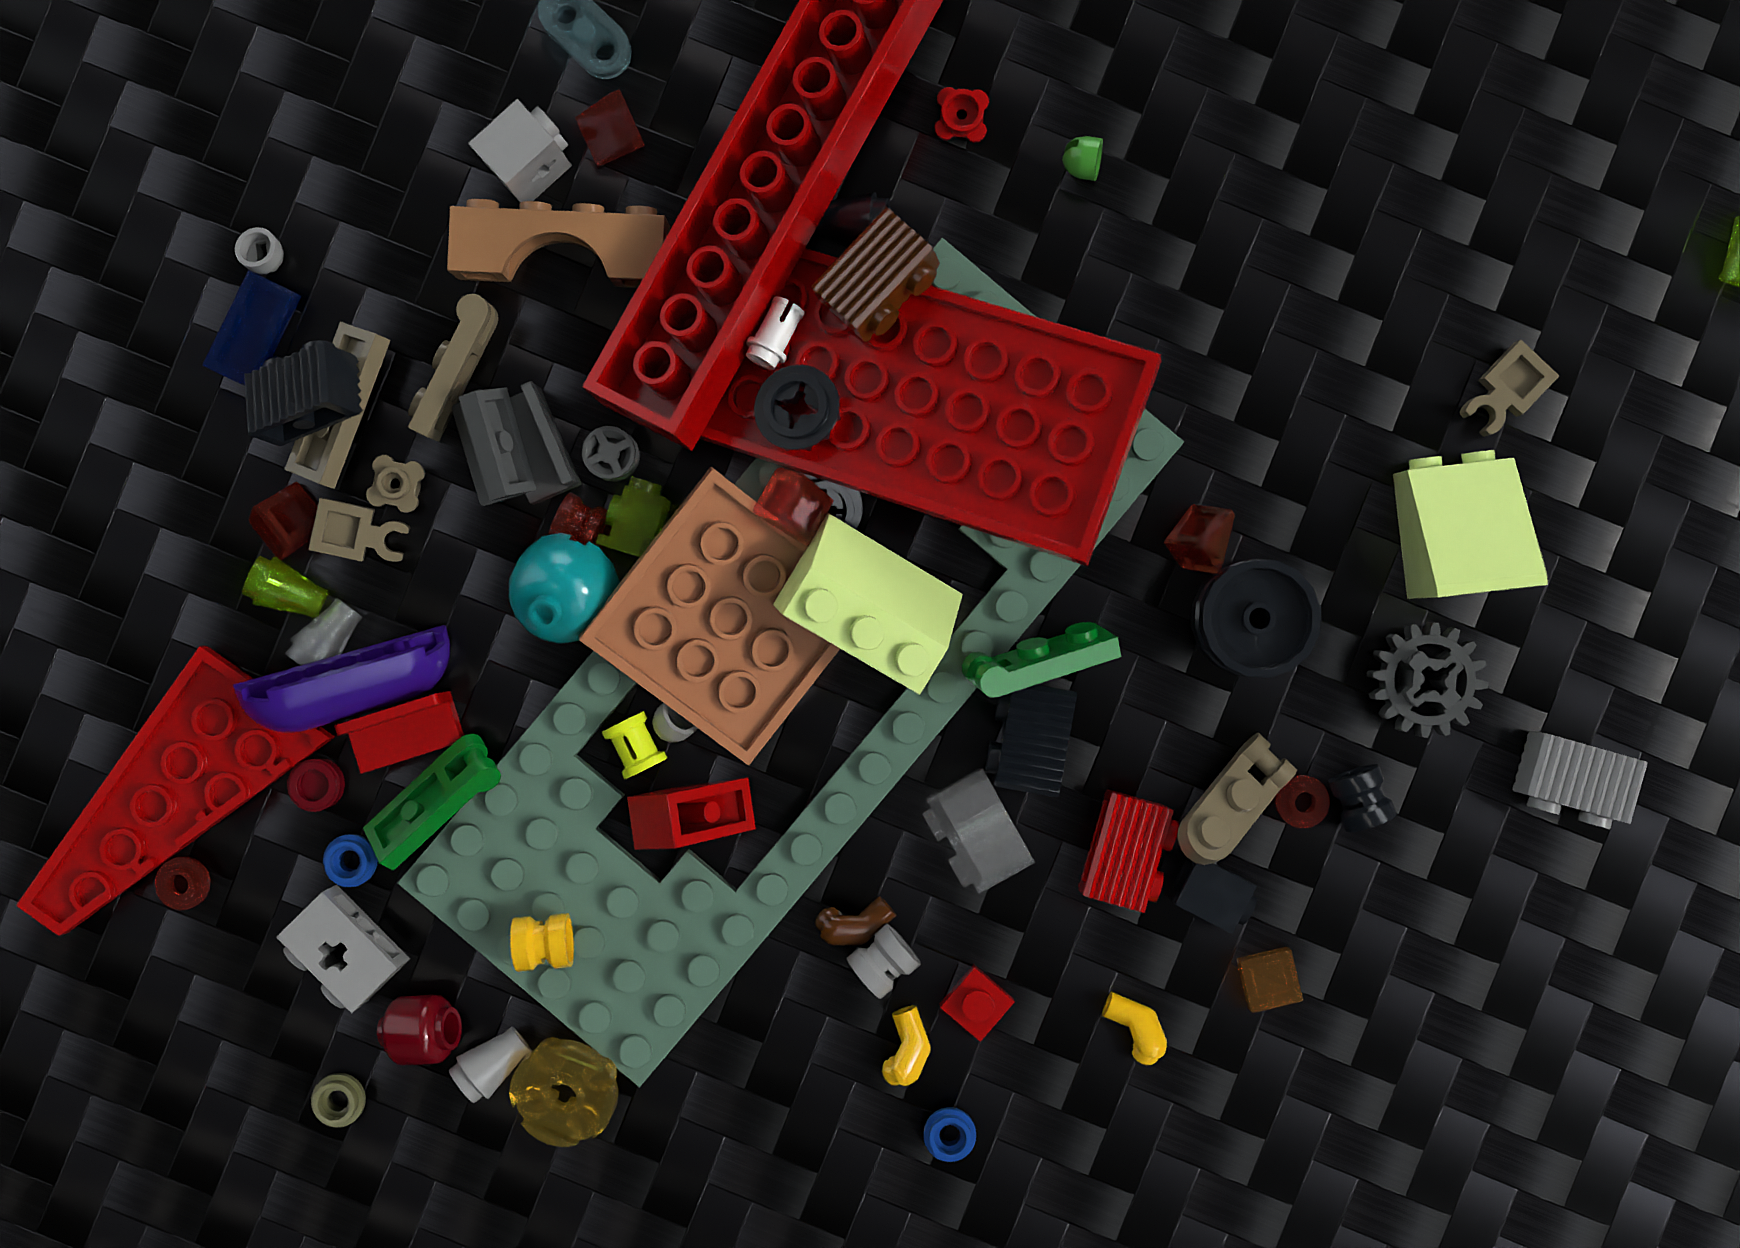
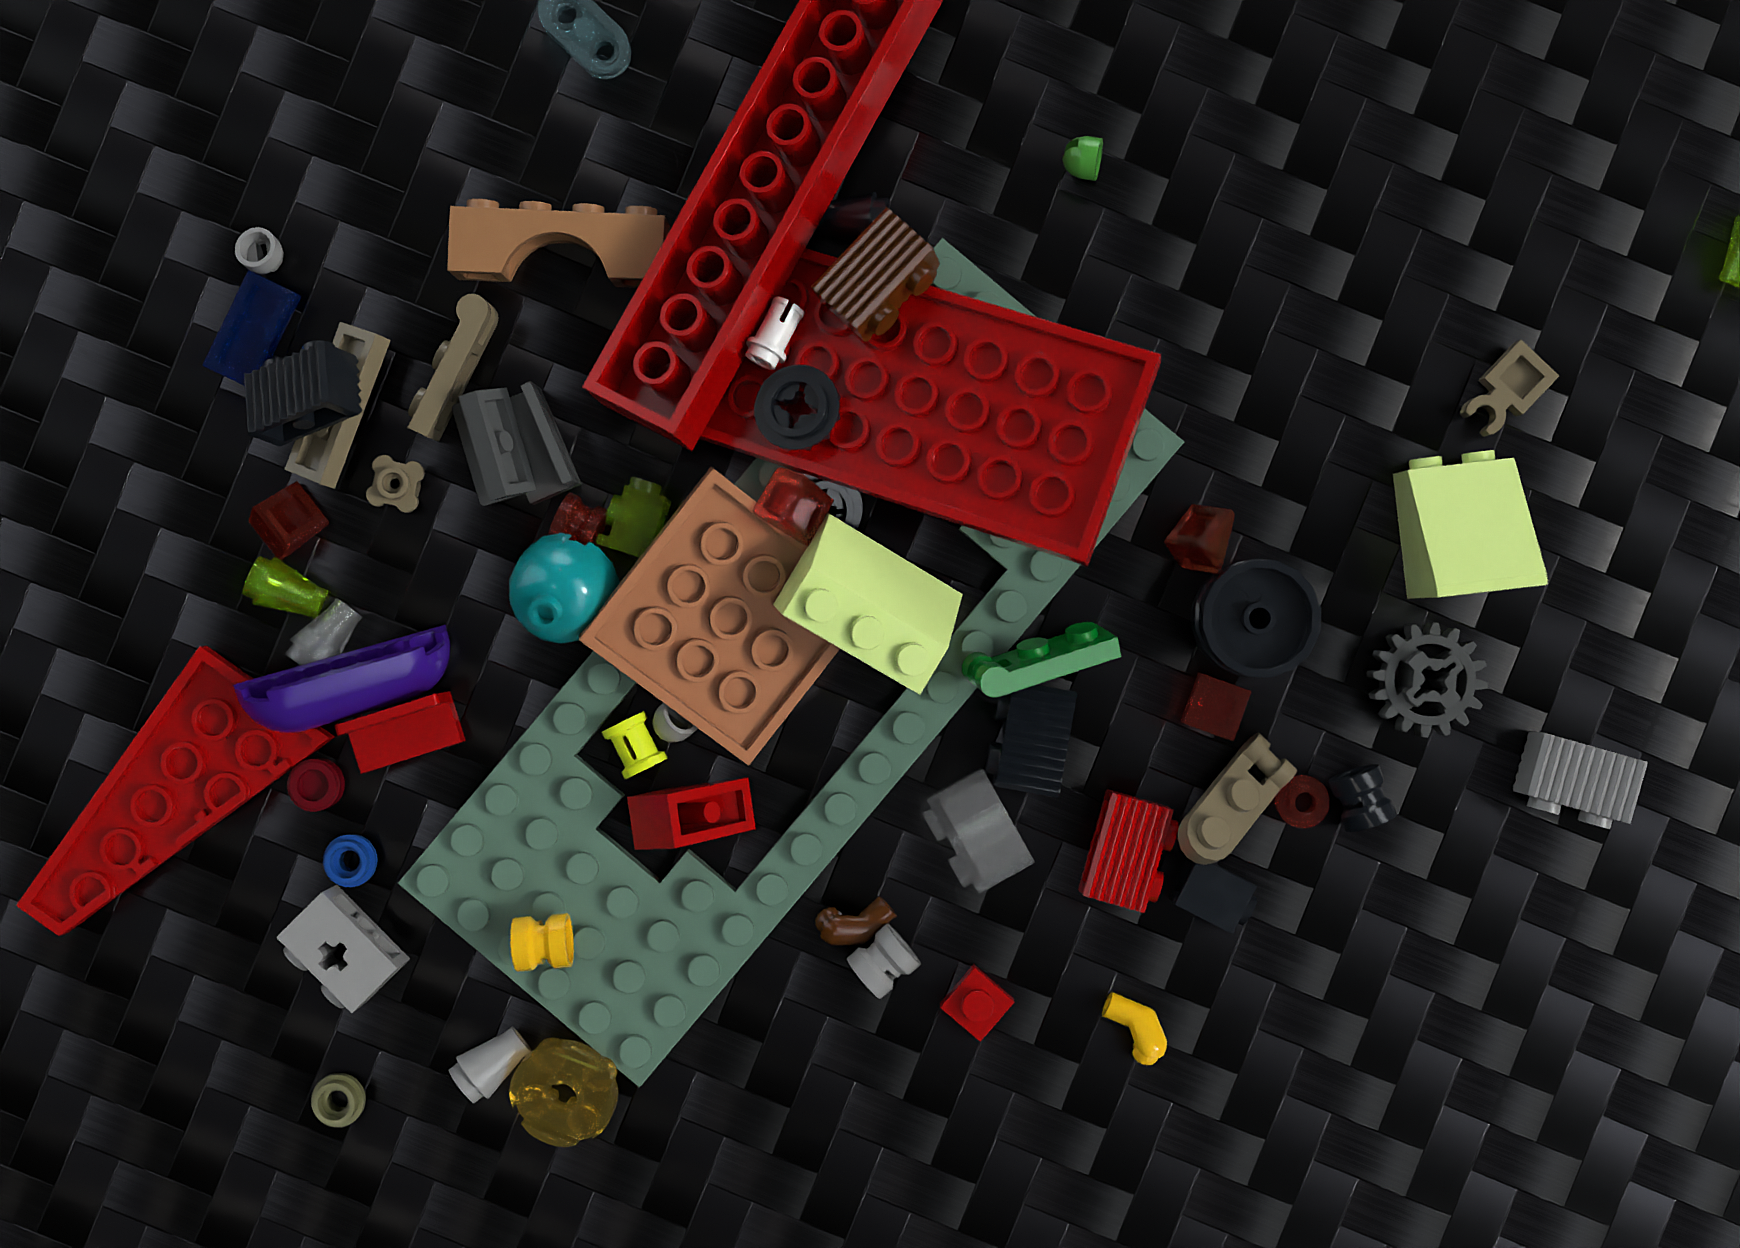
clear red plate [155,856,210,910] -> none
dark tan plate [309,497,410,562] -> none
green plate [363,734,501,871] -> none
dark red head [377,995,462,1065] -> none
light grey brick [468,99,572,202] -> none
clear red slope [575,89,645,167] -> none
dark grey wheel [582,426,640,482] -> none
yellow arm [882,1005,931,1086] -> none
blue plate [923,1107,976,1162] -> none
red plate [935,87,989,143] -> none
clear orange tile [1236,947,1303,1013] -> none
none -> clear red plate [1180,673,1251,741]

